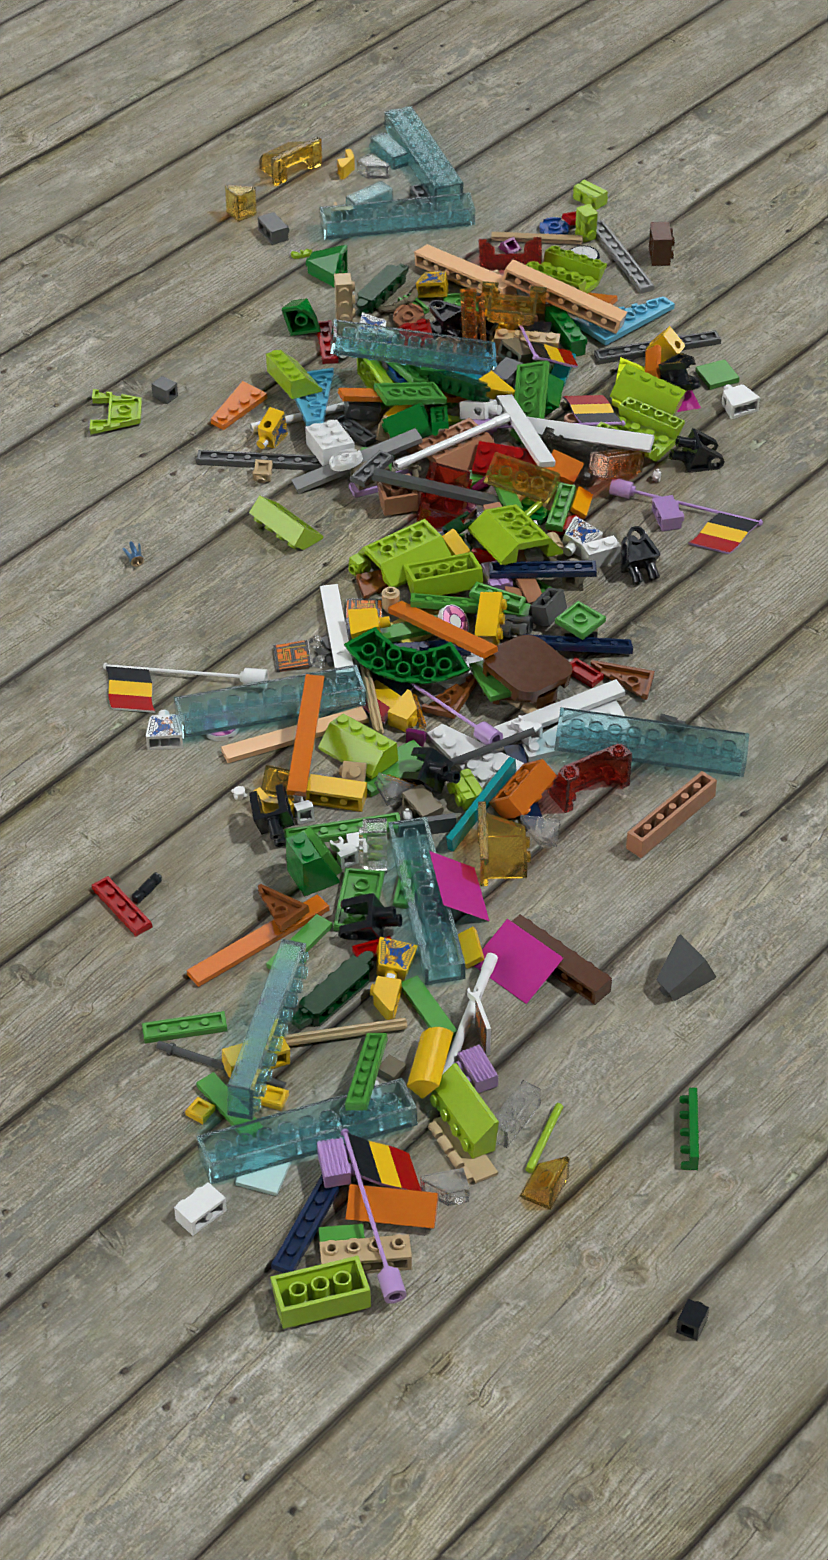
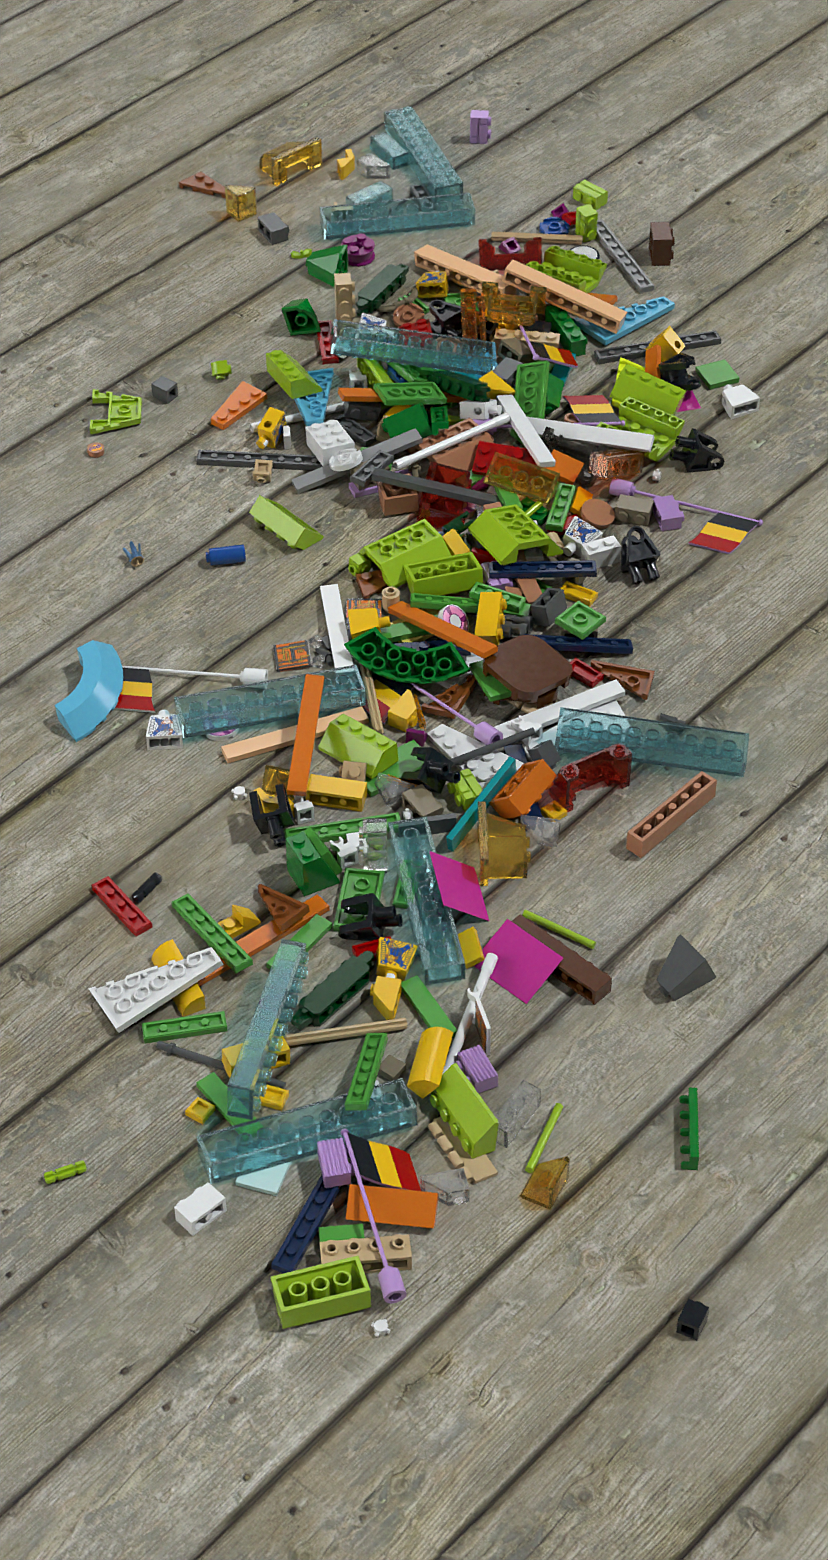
none -> lime axle [44,1160,87,1184]
none -> medium azure brick [55,640,123,742]
none -> nougat tile [87,442,105,458]
none -> white wing [88,947,224,1033]
none -> yellow brick [152,939,206,1017]
none -> bright green tile [171,893,253,973]
none -> dark orange wing [179,171,234,199]
none -> blue brick [206,544,246,566]
none -> lime plate [211,360,232,380]
none -> yellow slope [218,905,261,939]
none -> white tile [283,426,291,450]
none -> magenta wheel [341,233,375,267]
none -> white piece [349,368,367,388]
none -> white piece [371,1319,391,1337]
none -> lavender brick [470,110,492,144]
none -> lime bar [522,909,596,949]
none -> dark grey brick [528,740,562,769]
none -> yellow tile [540,800,567,824]
none -> magenta slope [551,203,569,220]
none -> yellow tile [560,581,598,607]
none -> nougat tile [580,499,615,529]
none -> dark tan brick [614,494,654,526]

